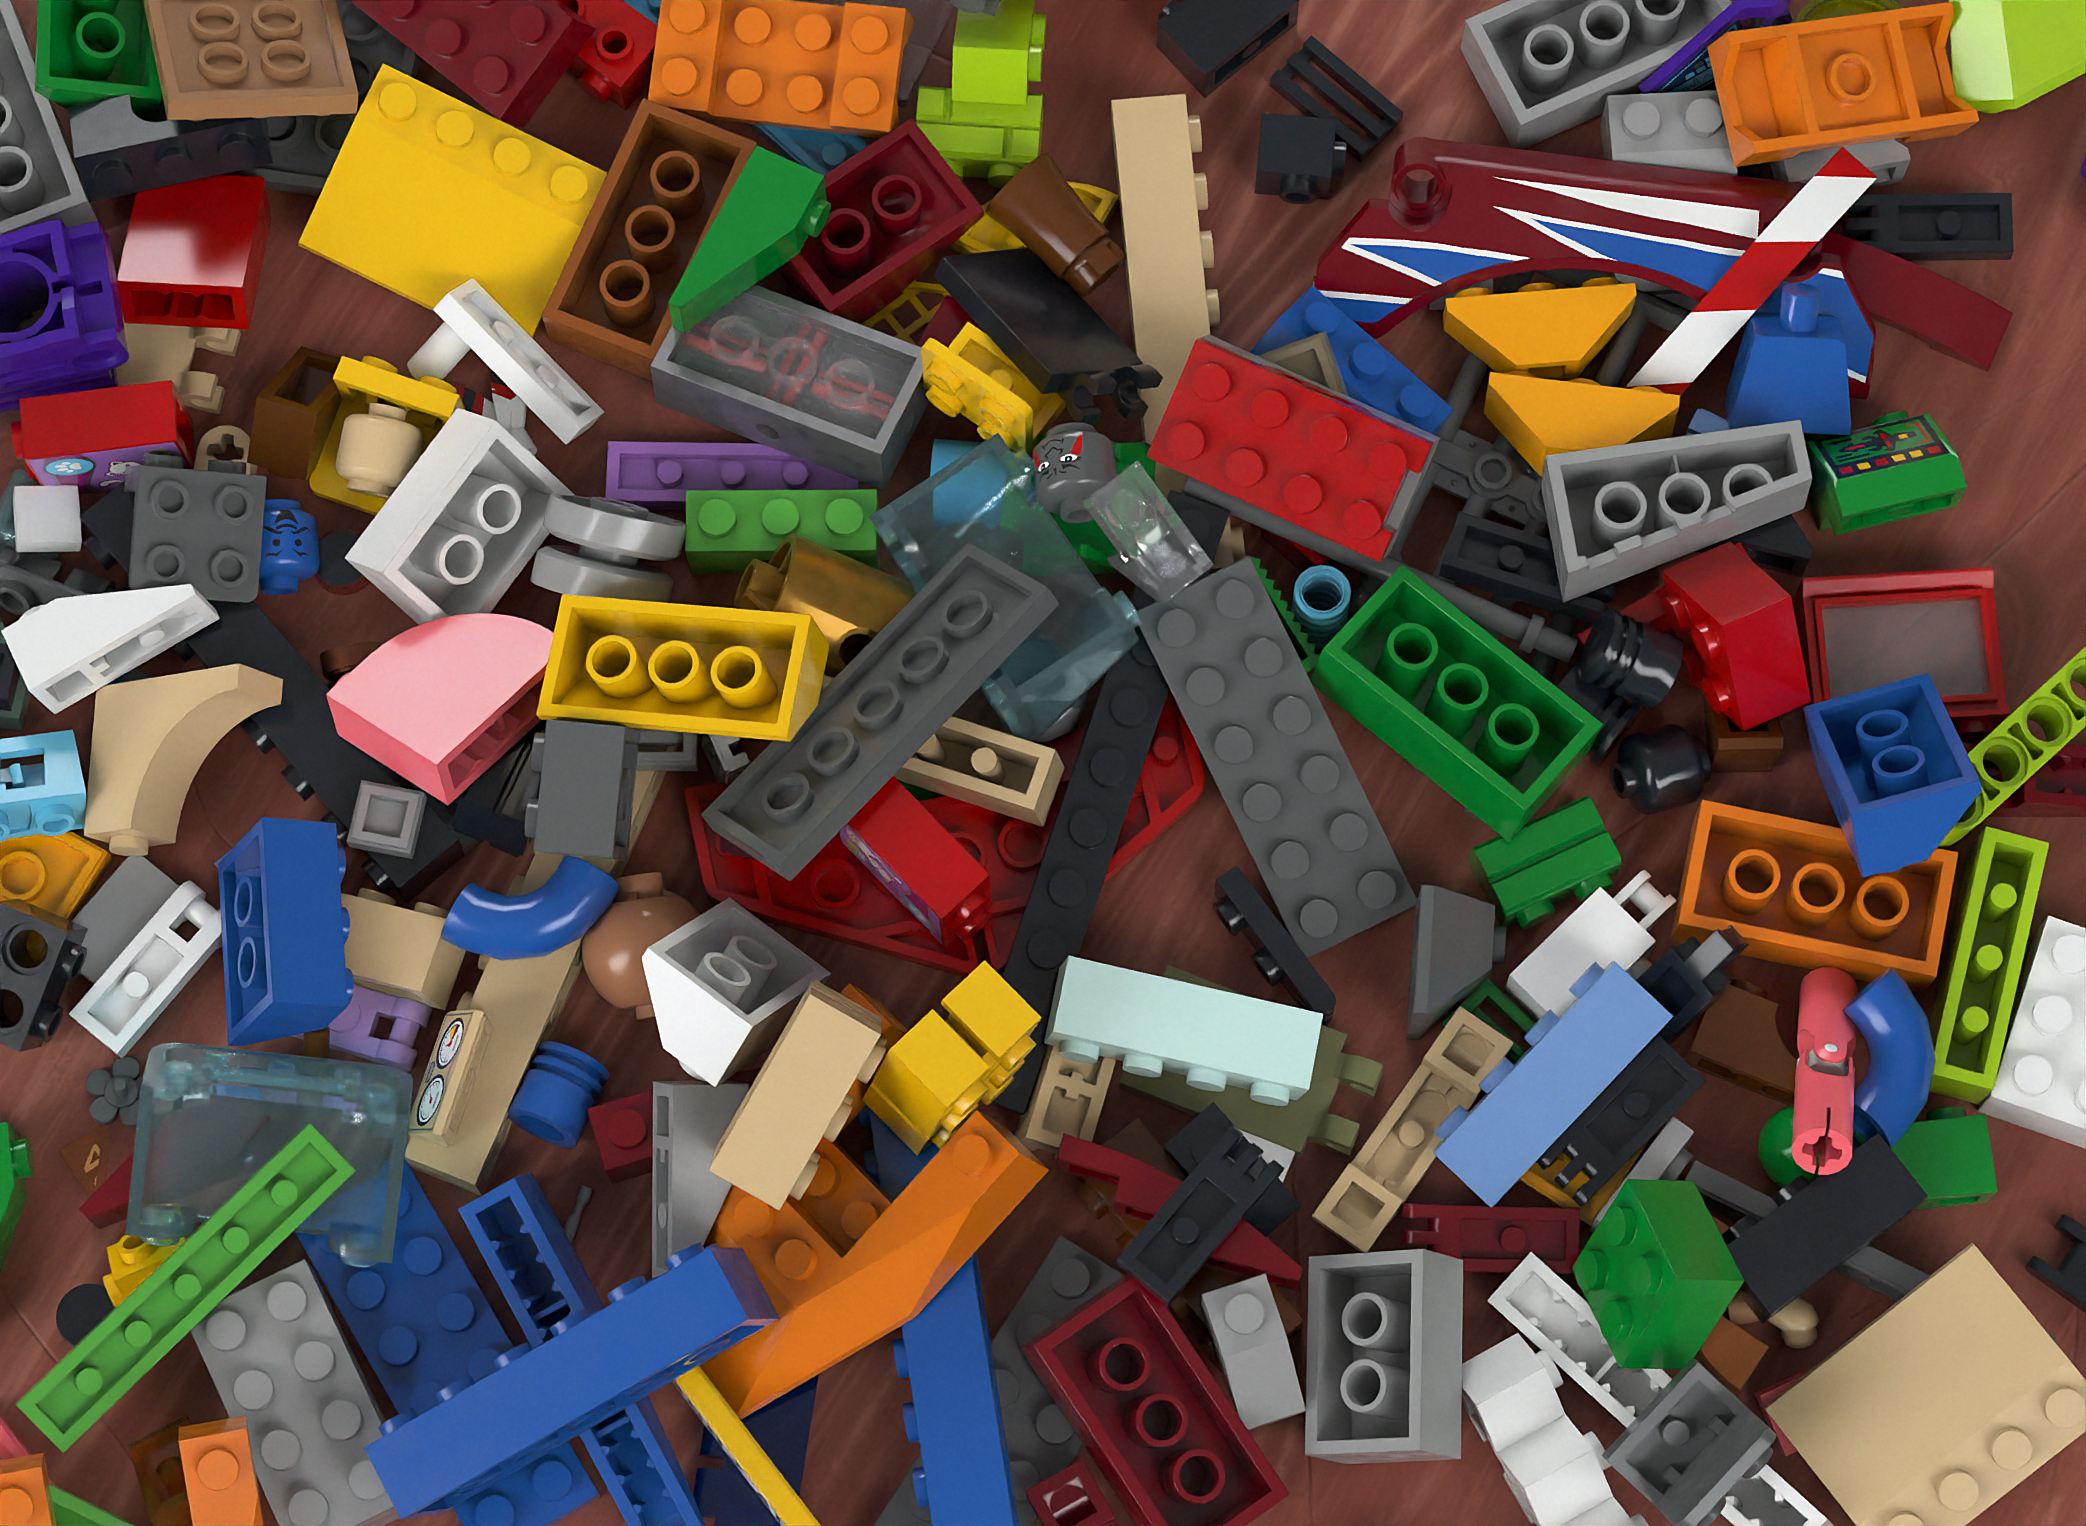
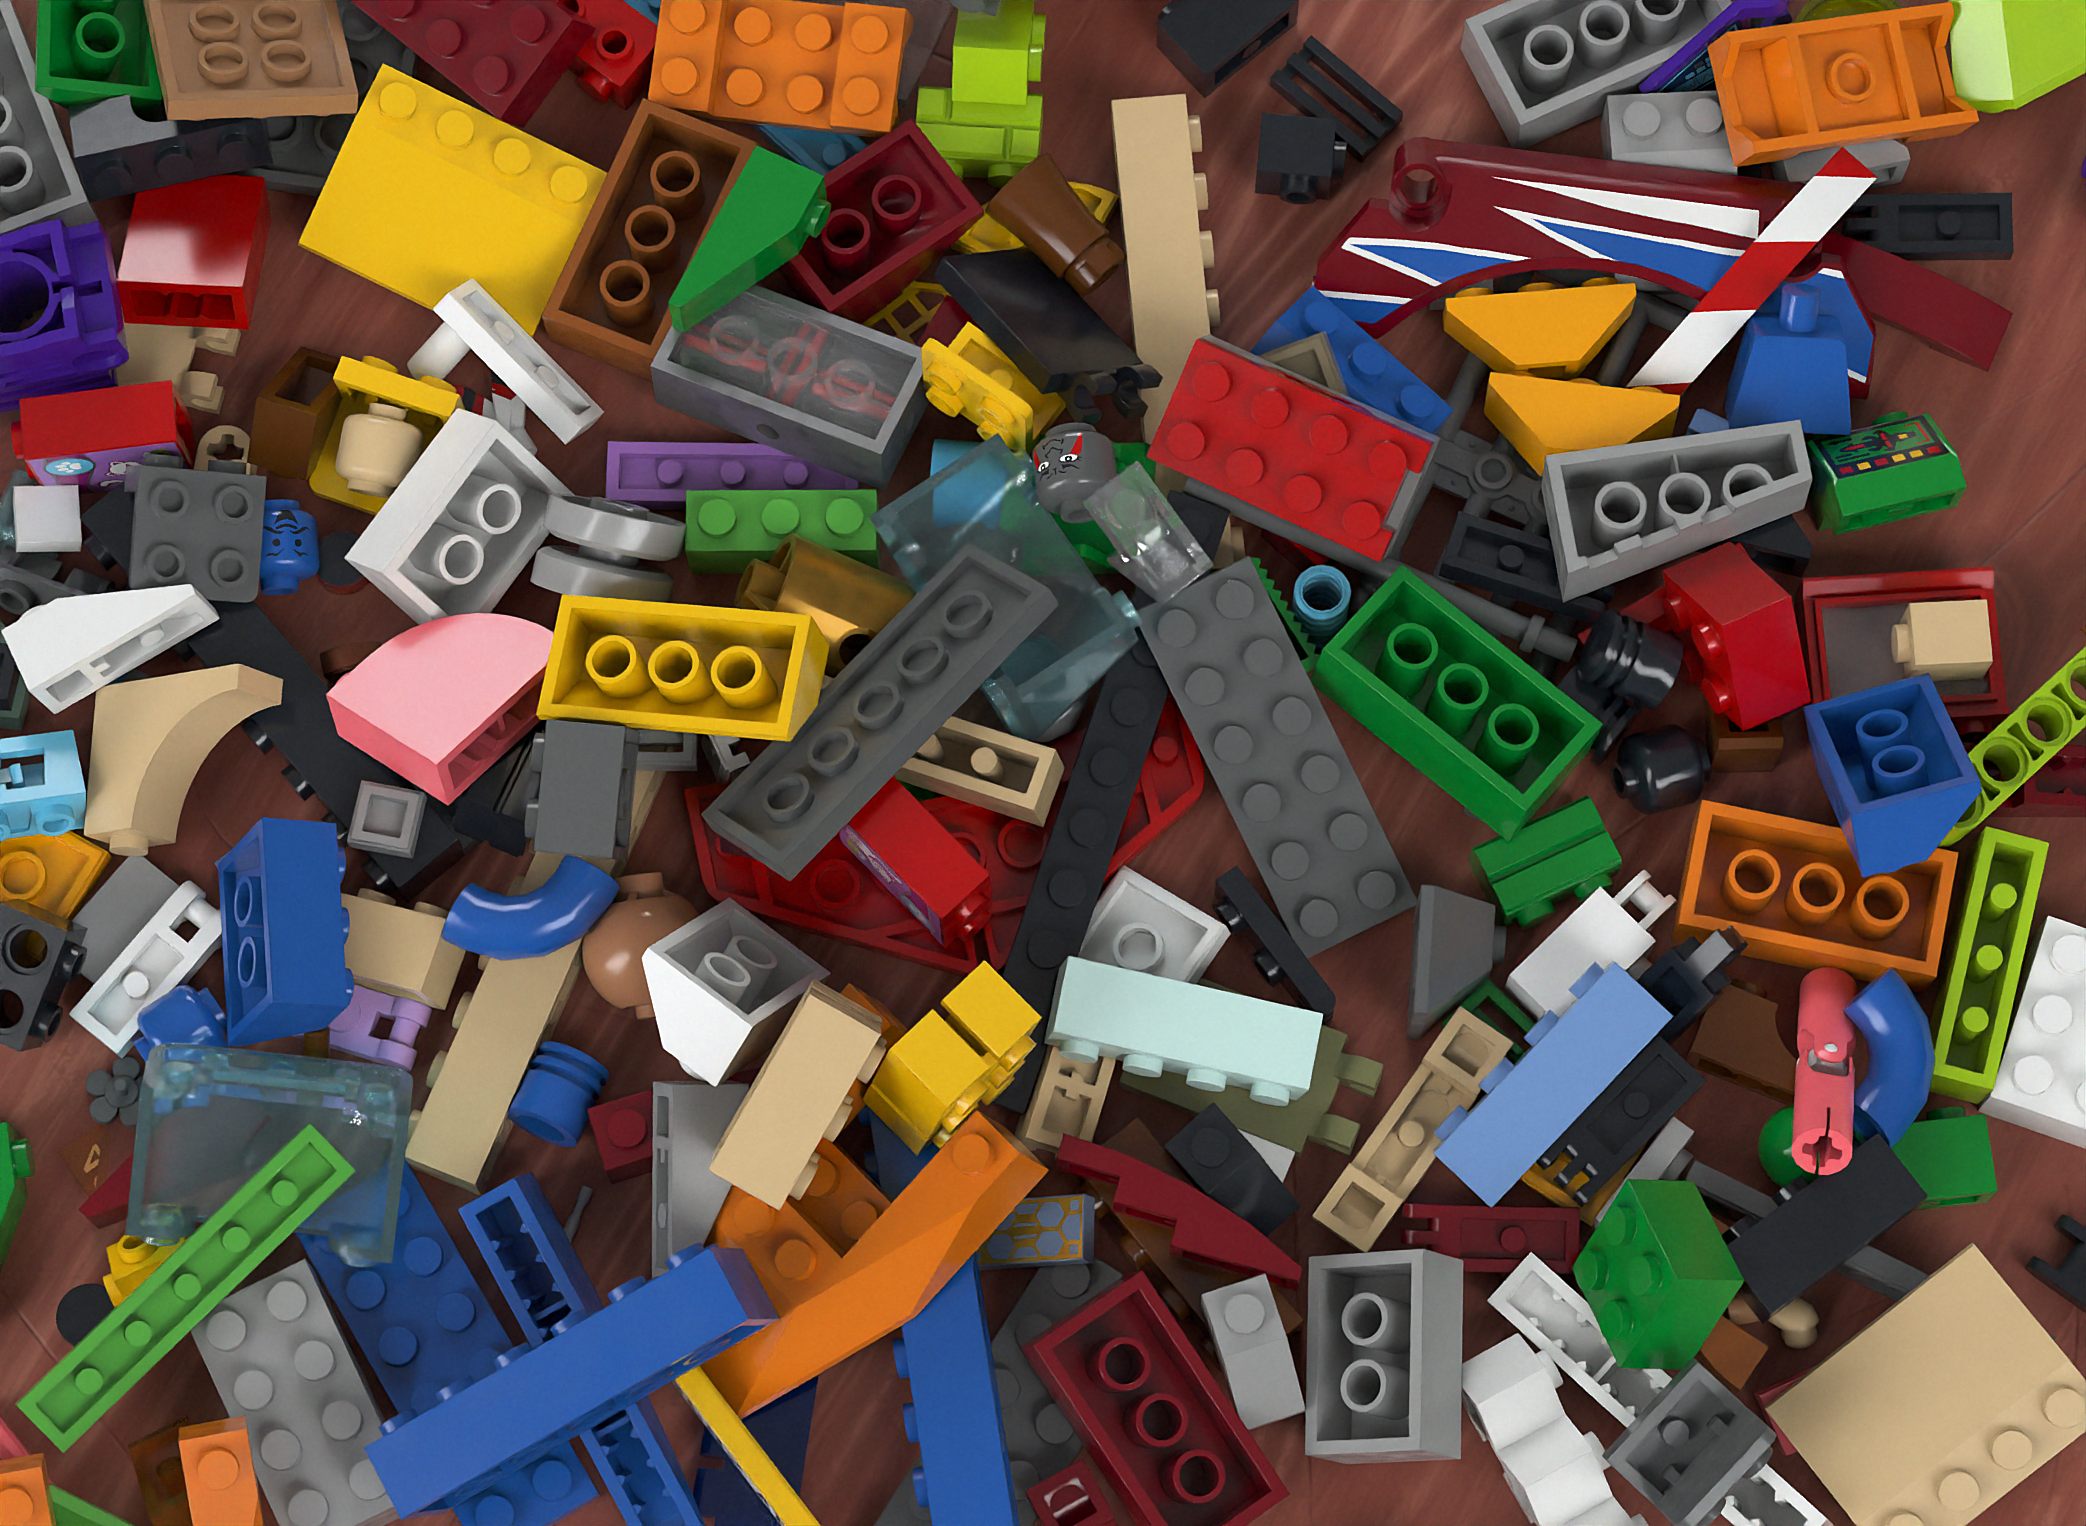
tan slope [406,1009,493,1148] -> none
black hinge [1116,1126,1285,1307] -> none
none -> blue head [133,984,229,1081]
none -> sand blue tile [976,1194,1095,1271]
none -> white tile [1078,865,1231,985]
none -> tan brick [1891,599,1993,681]

